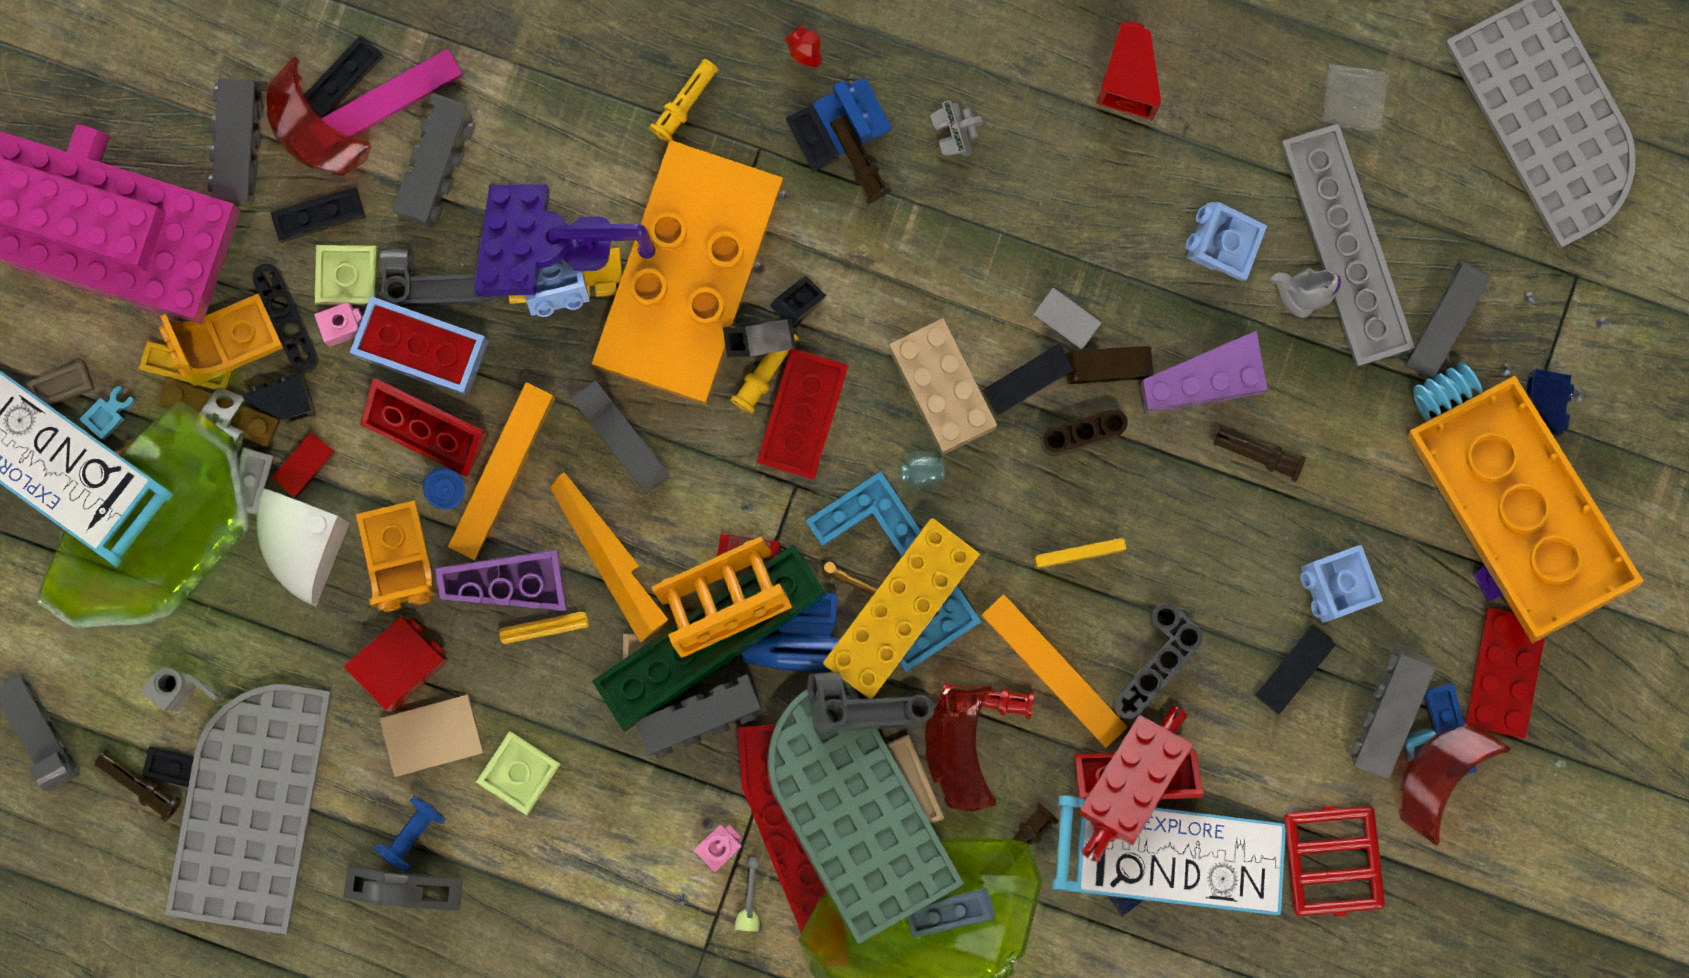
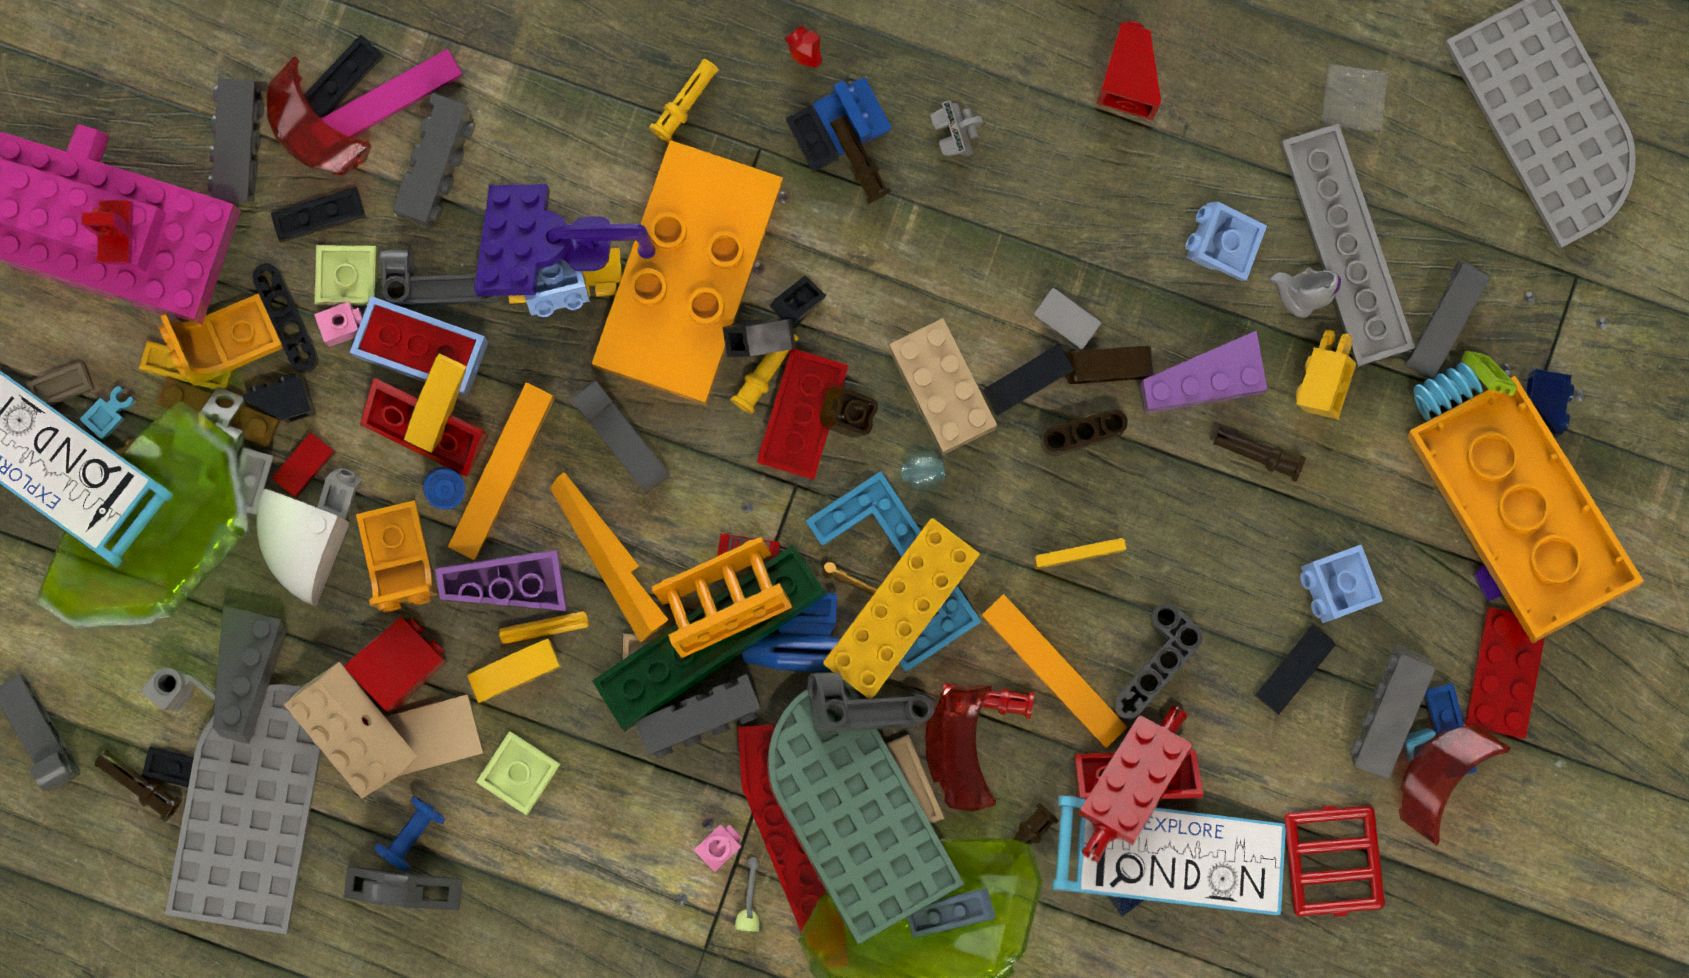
none -> red bracket [81,200,133,264]
none -> dark grey wedge [213,605,288,744]
none -> tan brick [284,662,417,799]
none -> light grey bracket [317,468,363,520]
none -> yellow slope [404,353,467,453]
none -> yellow slope [467,638,562,703]
none -> dark brown piece [820,385,878,438]
none -> yellow hinge [1296,330,1356,420]
none -> lime tile [1461,350,1518,396]

